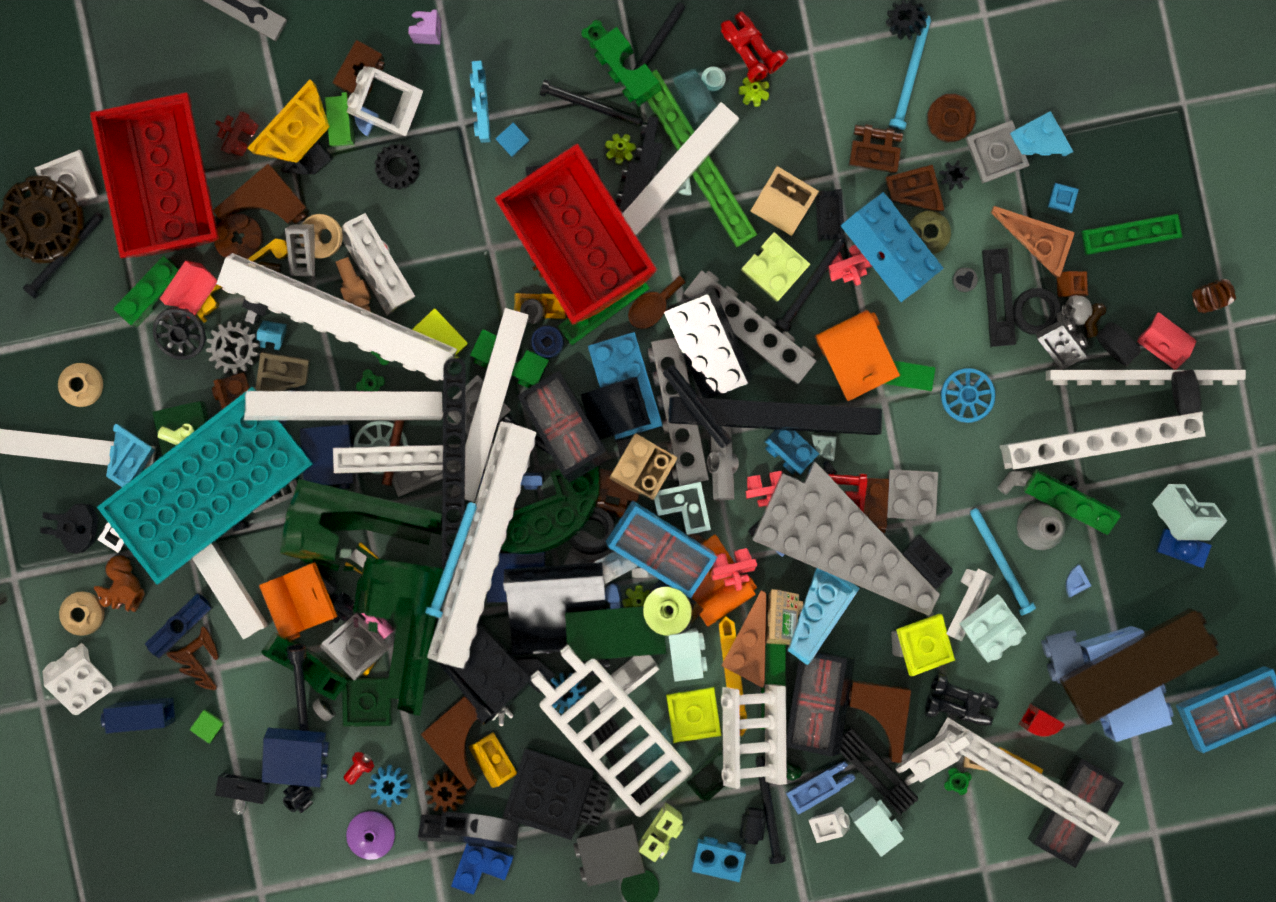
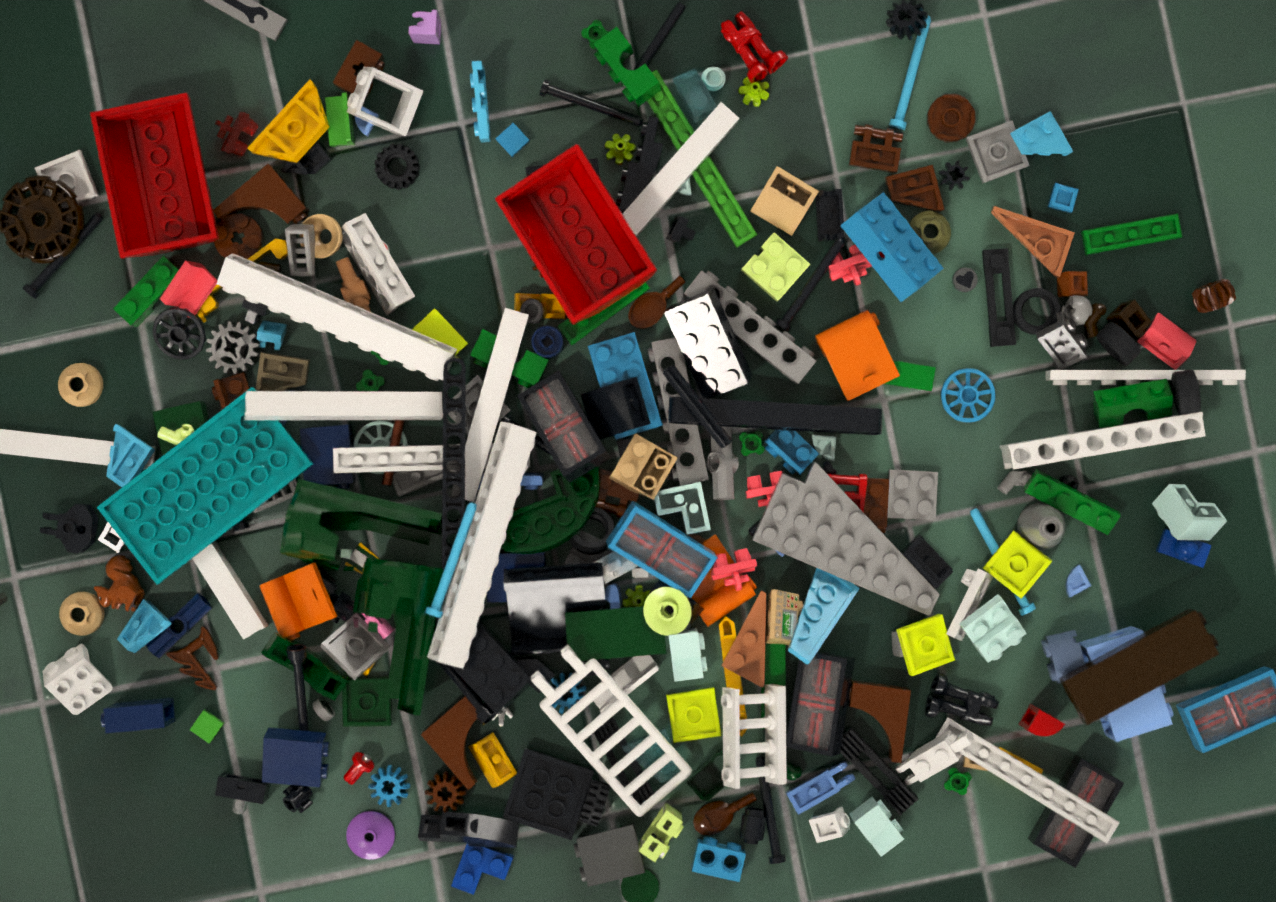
none -> medium azure wing [117,599,171,653]
none -> black tile [666,216,696,243]
none -> reddish brown piece [693,792,757,835]
none -> green plate [739,431,764,456]
none -> neon yellow tile [983,530,1053,599]
none -> green arch [1093,379,1173,428]
none -> dark brown brick [1106,299,1152,339]

